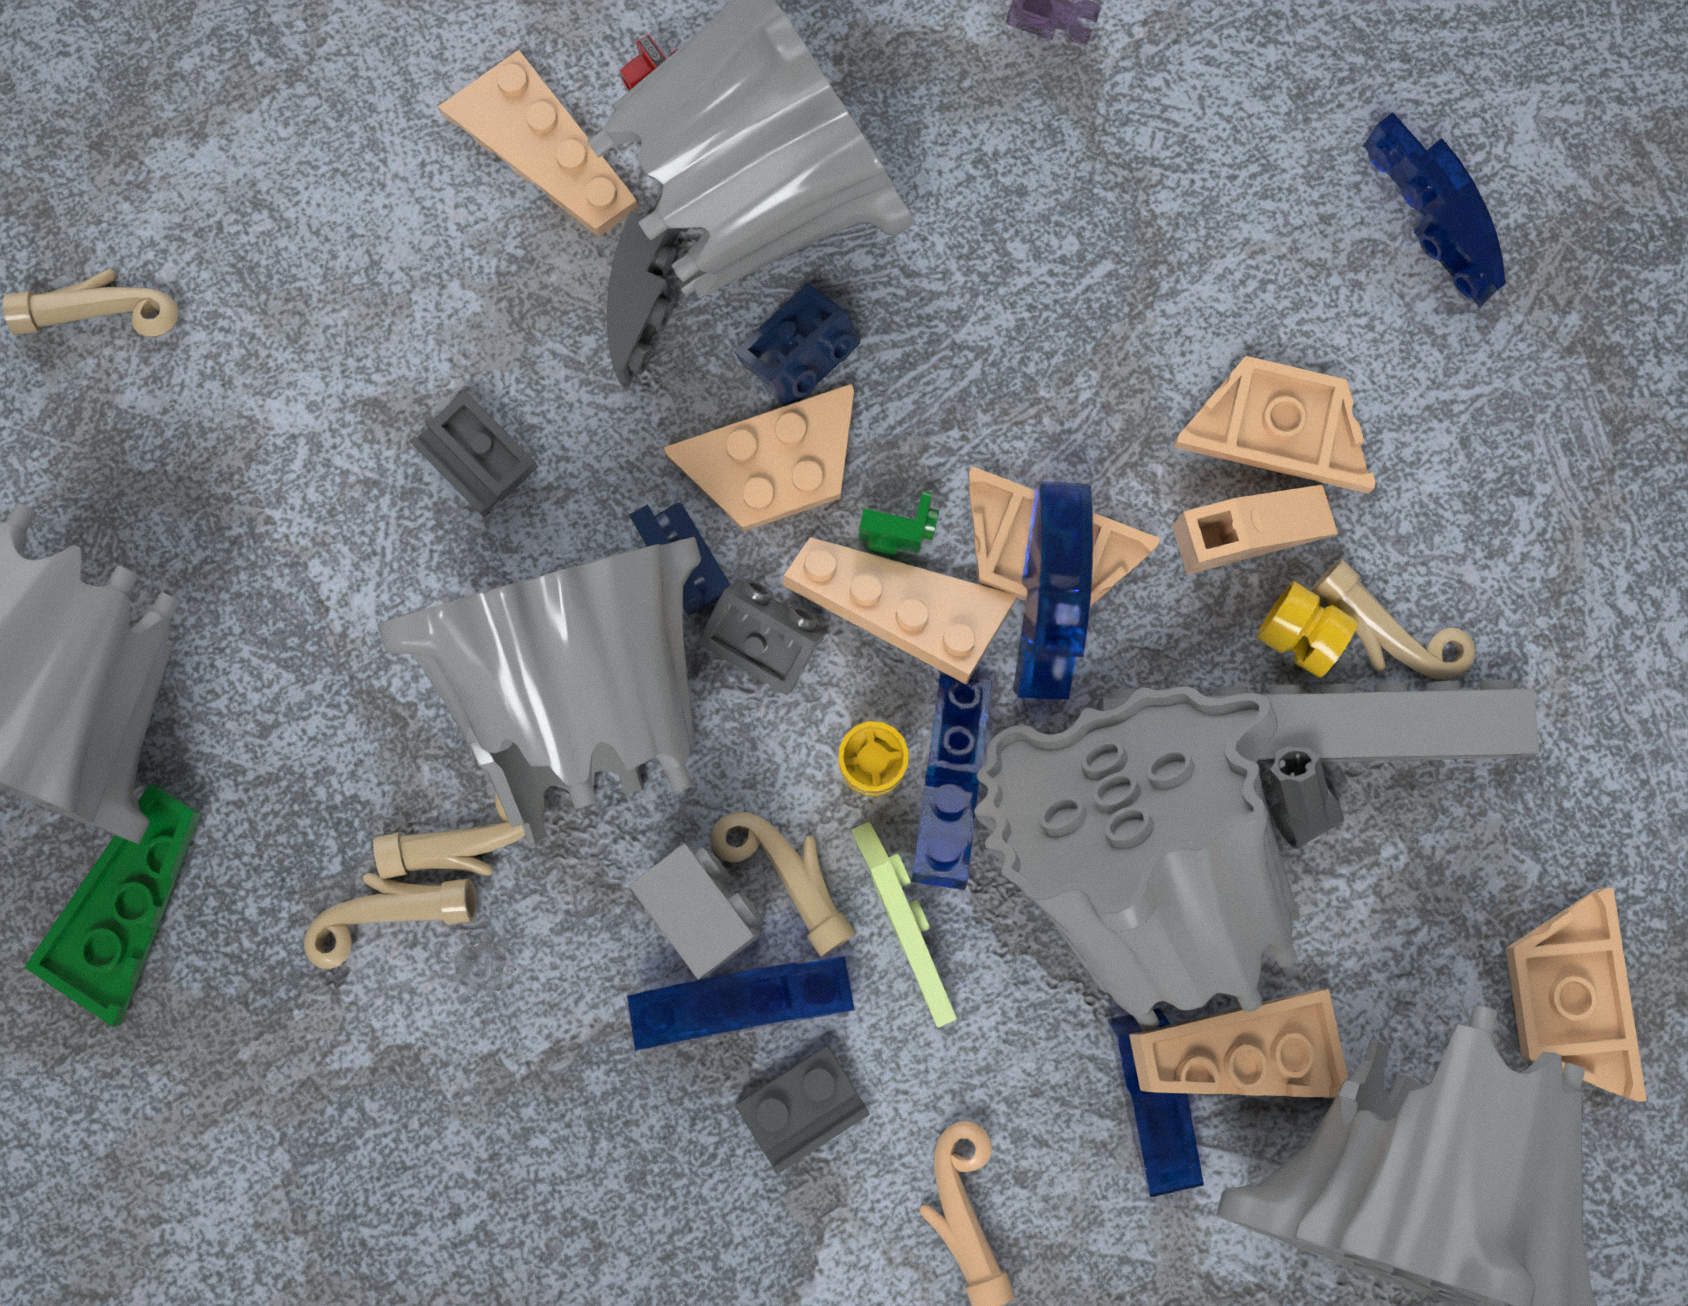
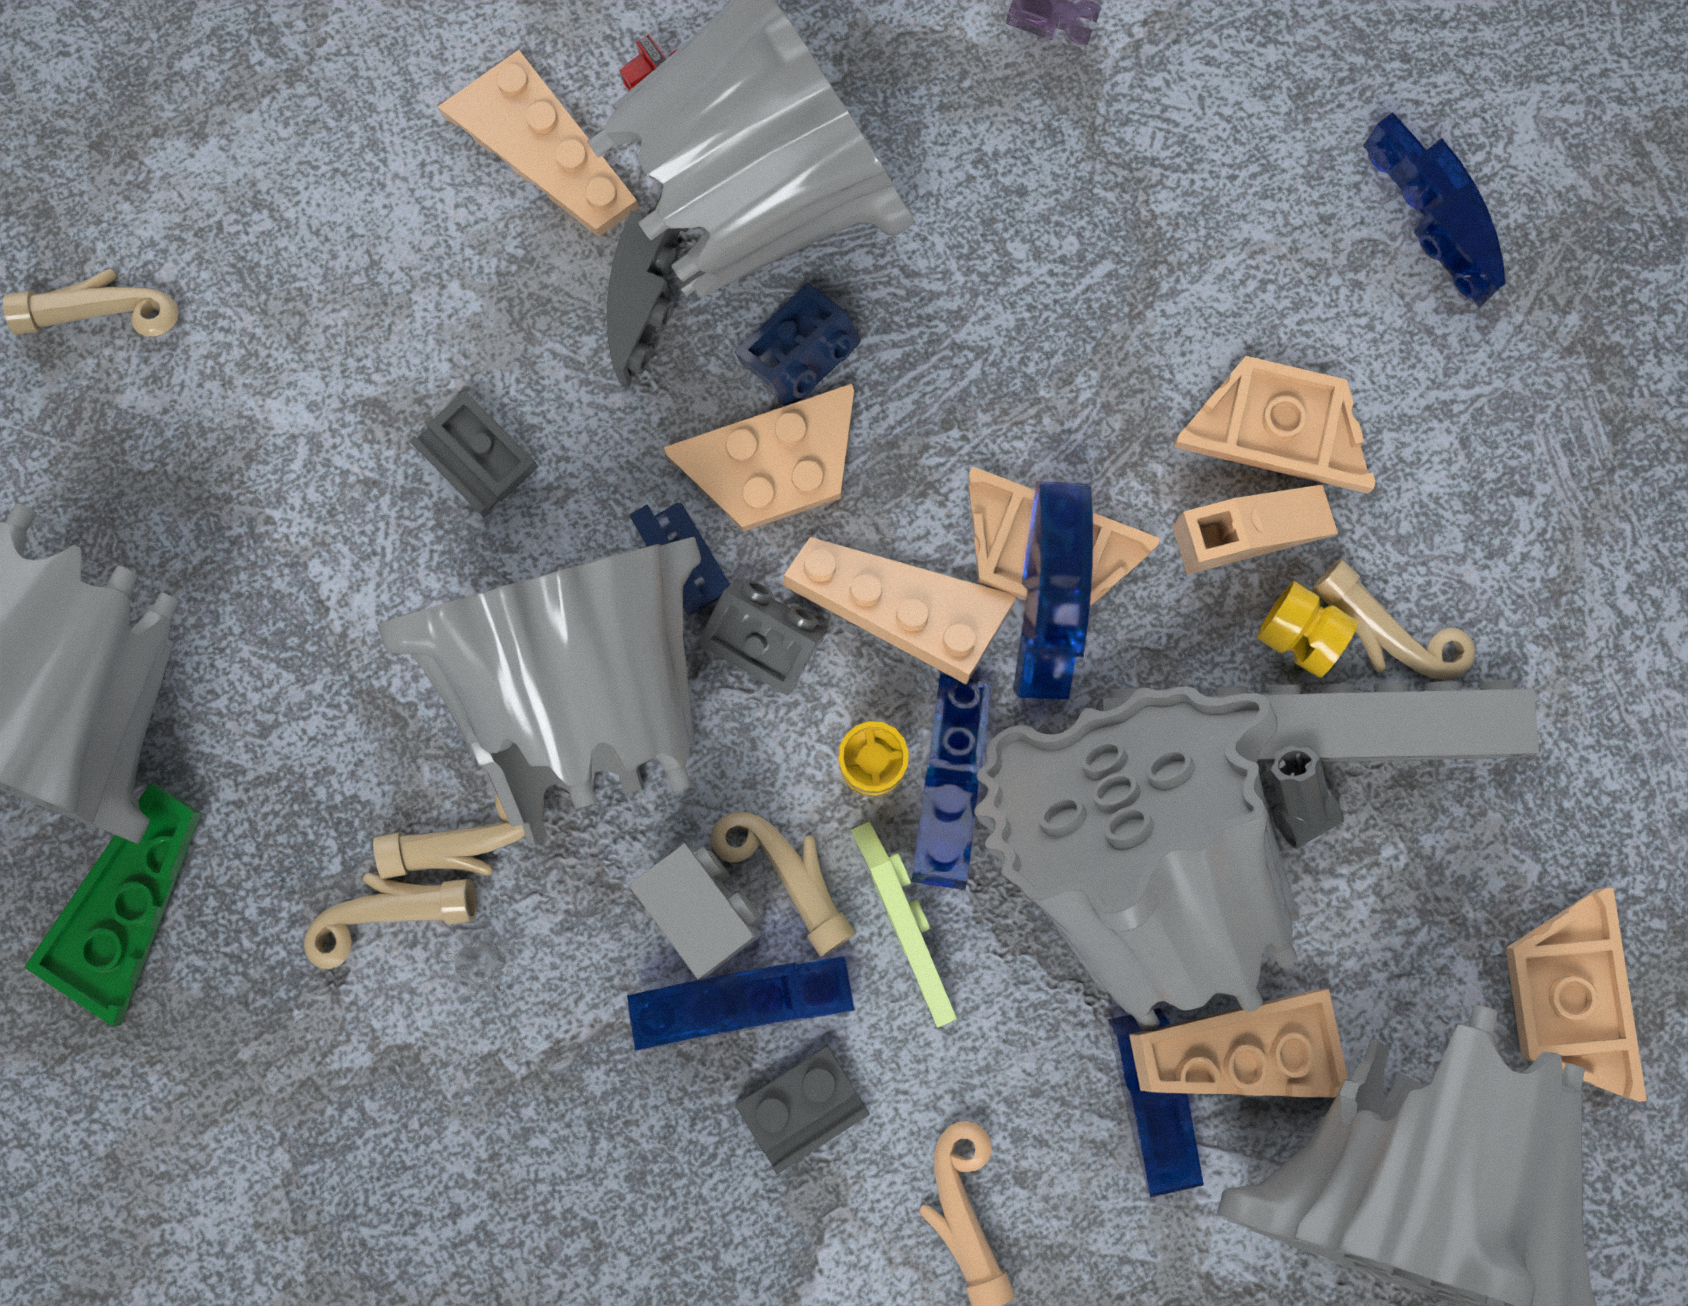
green bracket [859,491,940,555] -> none

